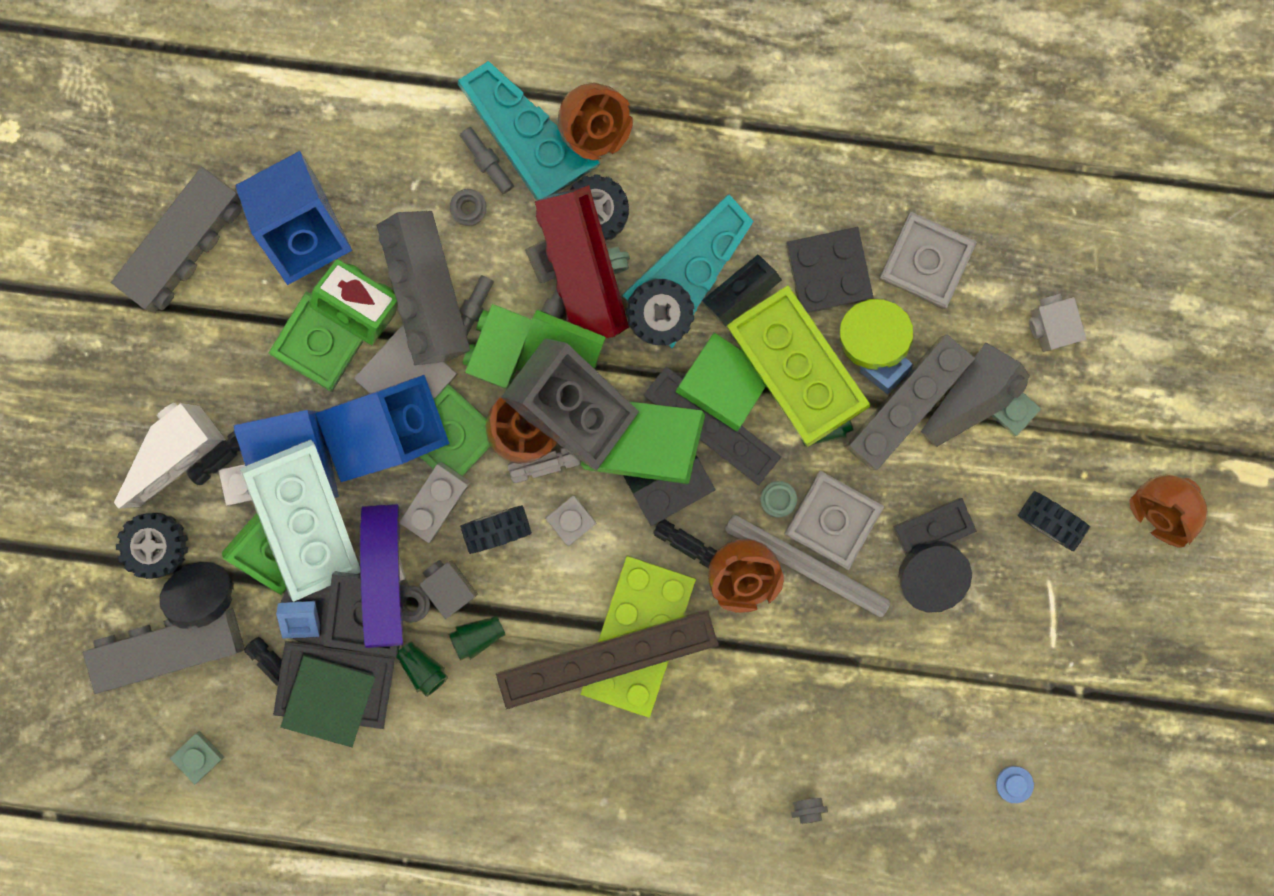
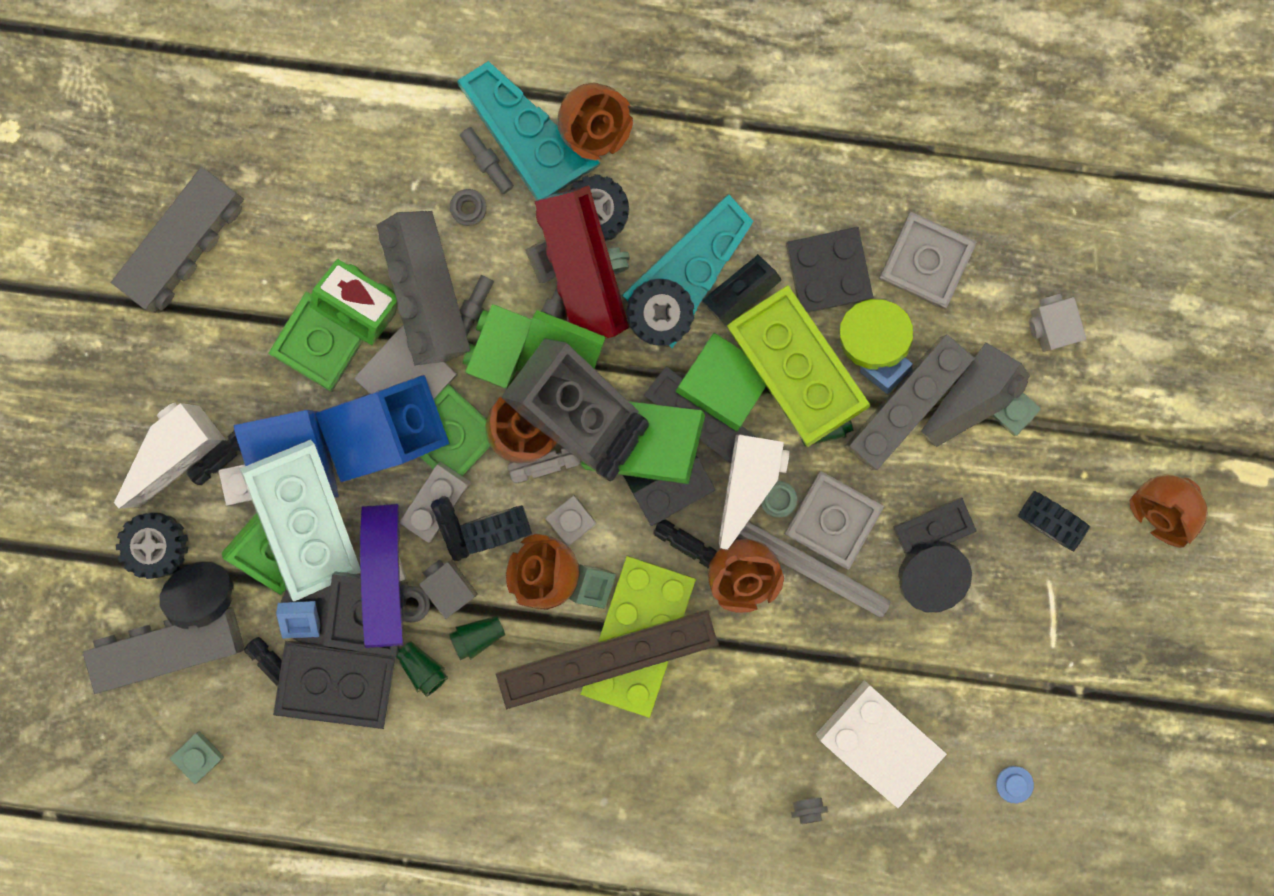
blue slope [235,151,352,285] -> none
dark green tile [280,654,375,748] -> none
none -> black axle [431,496,470,561]
none -> dark orange cylinder [506,534,579,610]
none -> sand green plate [569,564,616,609]
none -> black axle [596,412,649,481]
none -> white slope [718,435,789,549]
none -> white slope [816,680,947,808]

